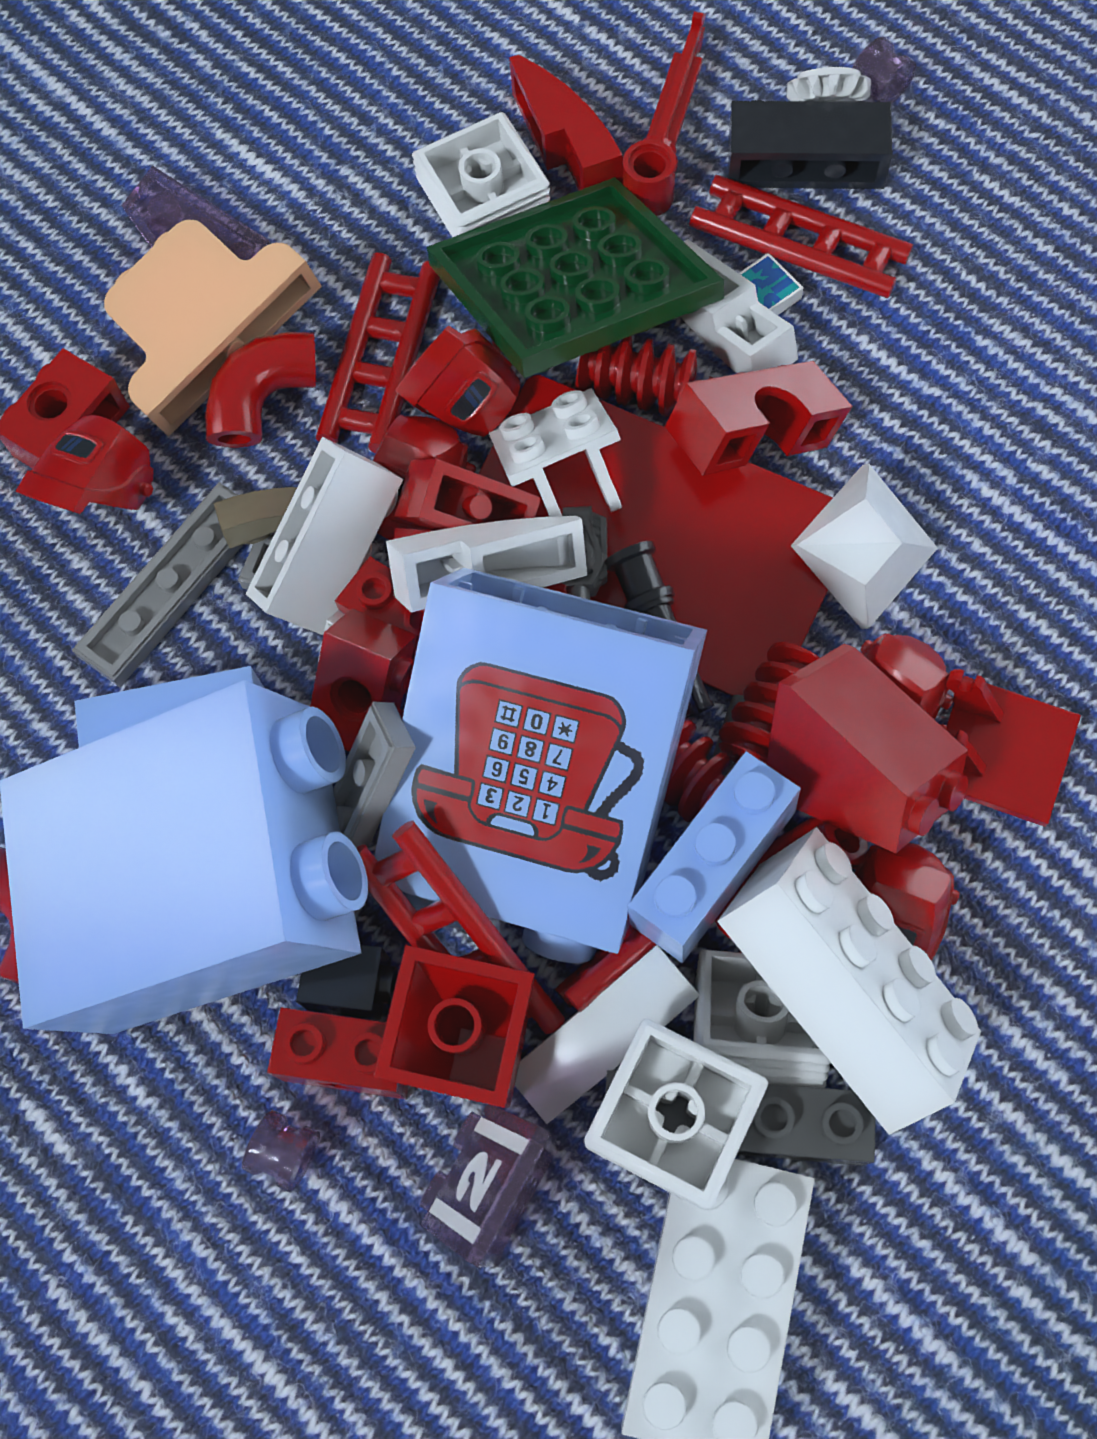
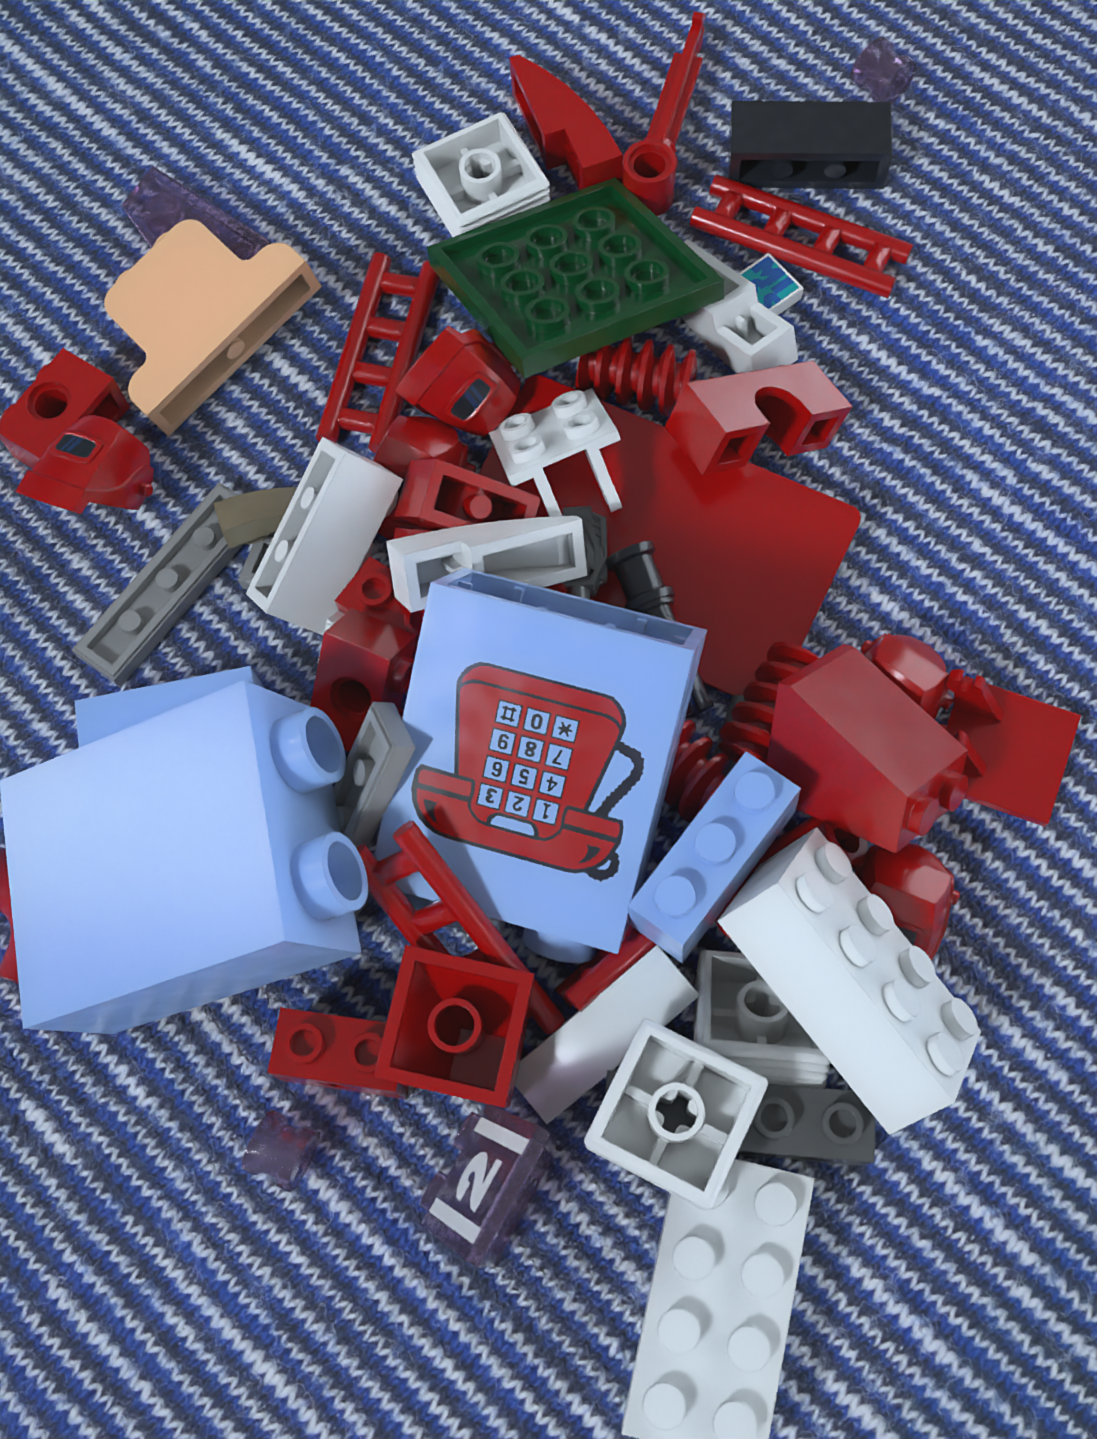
red cylinder [205,332,316,448] -> none
black brick [296,945,398,1020] -> none
white gear [787,67,871,102] -> none
white slope [791,464,938,629] -> none

